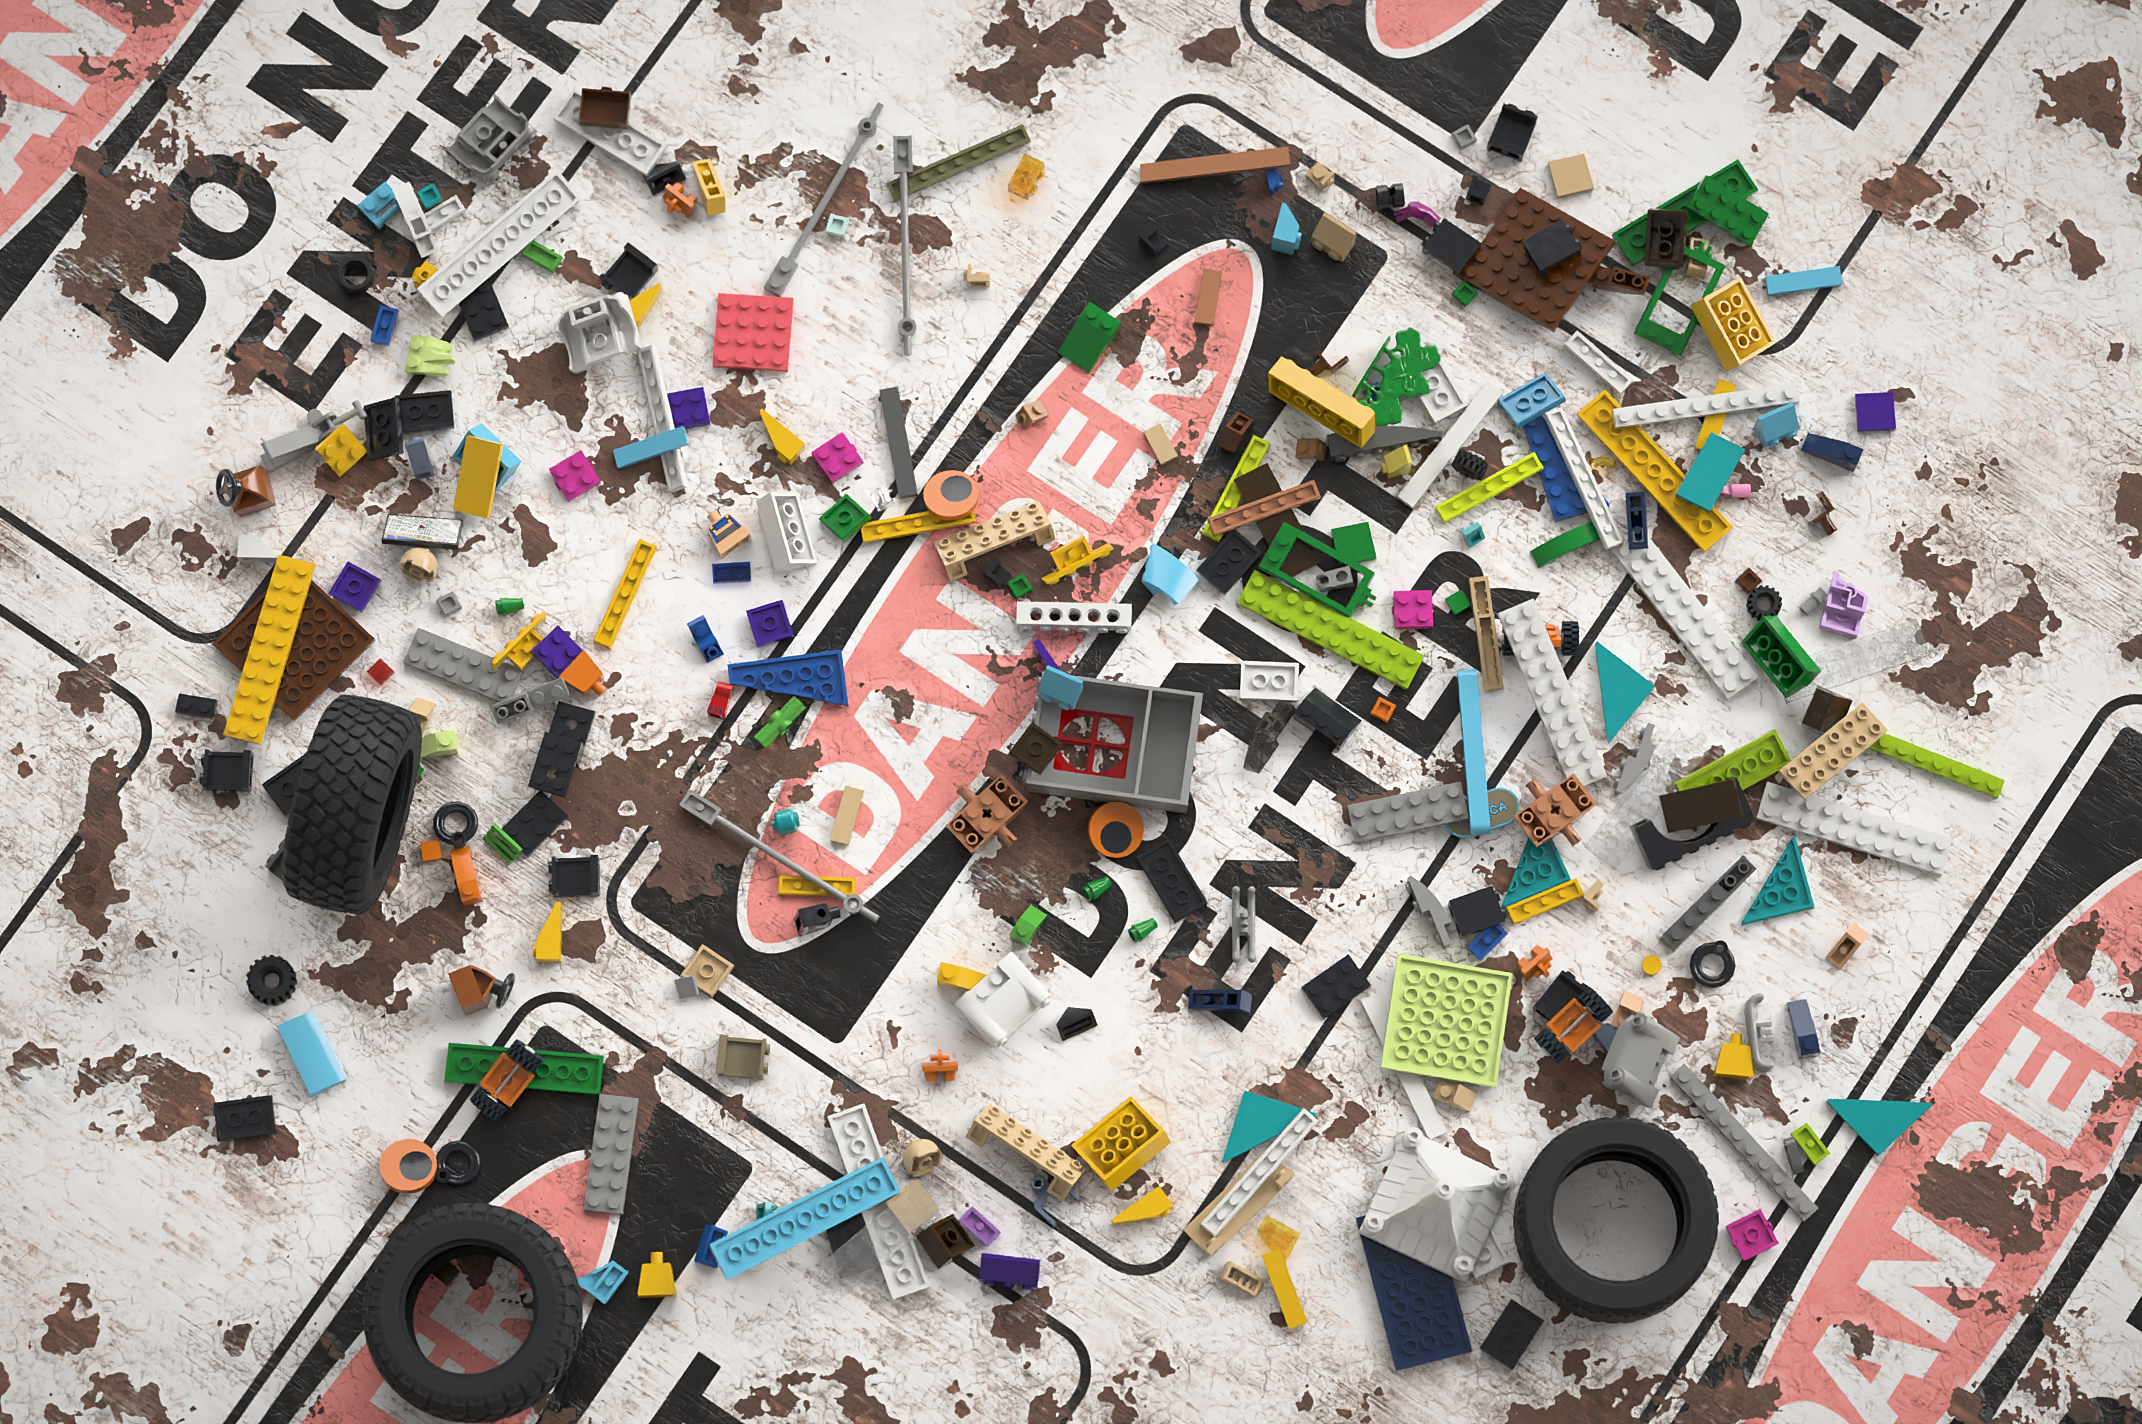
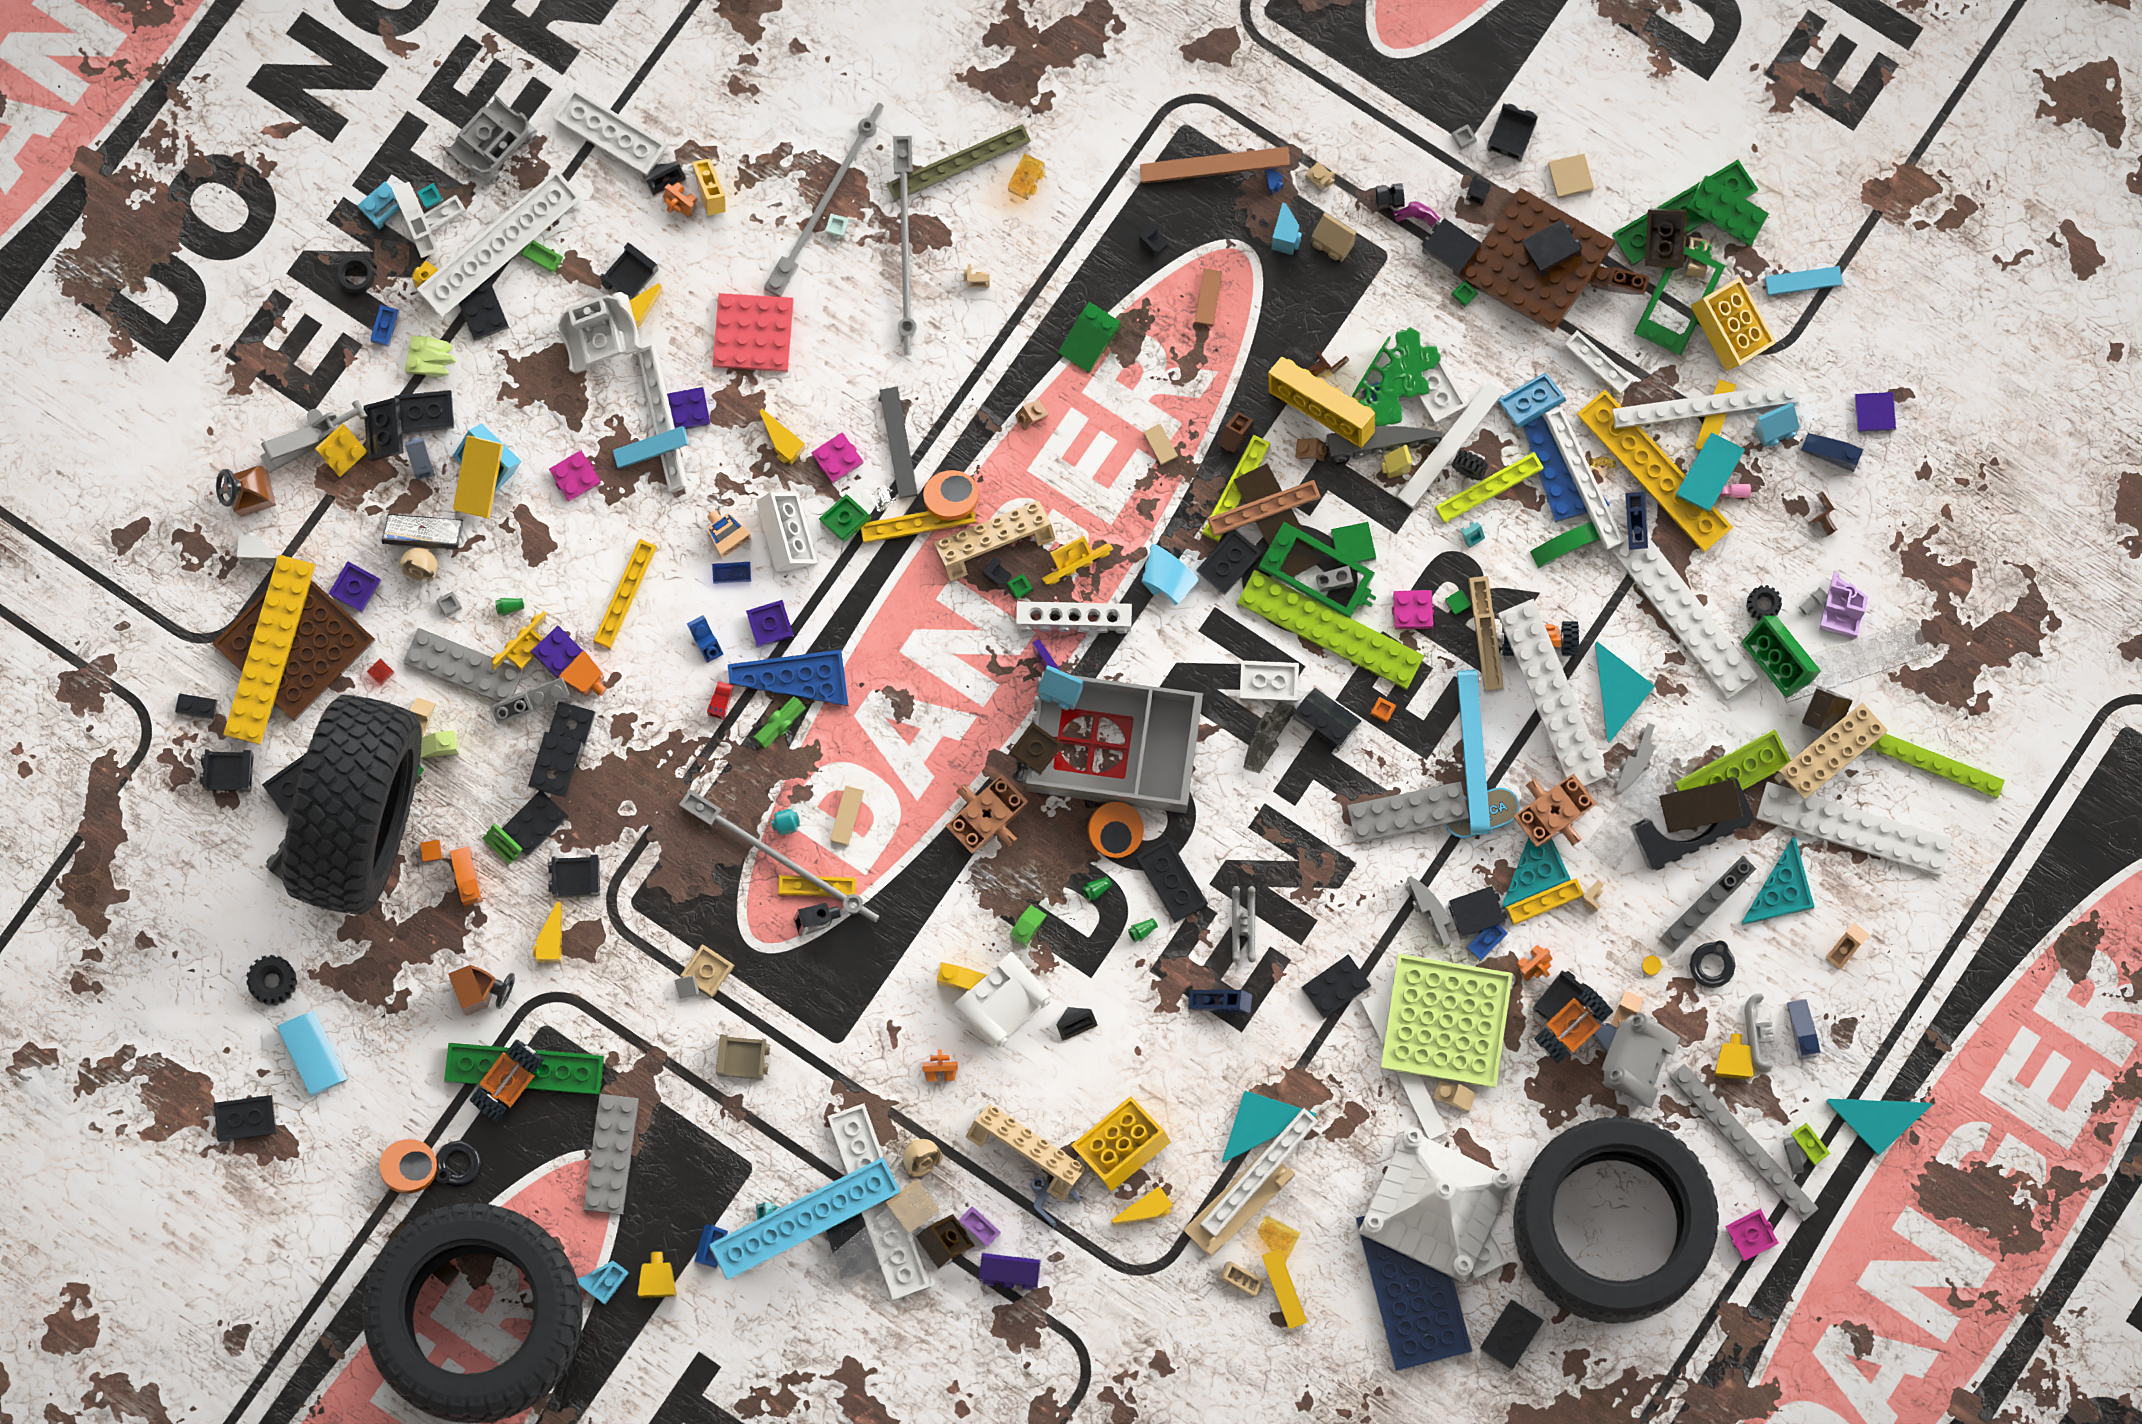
black piece [433,801,478,849] -> none
reddish brown container [579,86,632,129] -> none
reddish brown tile [1735,568,1762,595] -> none

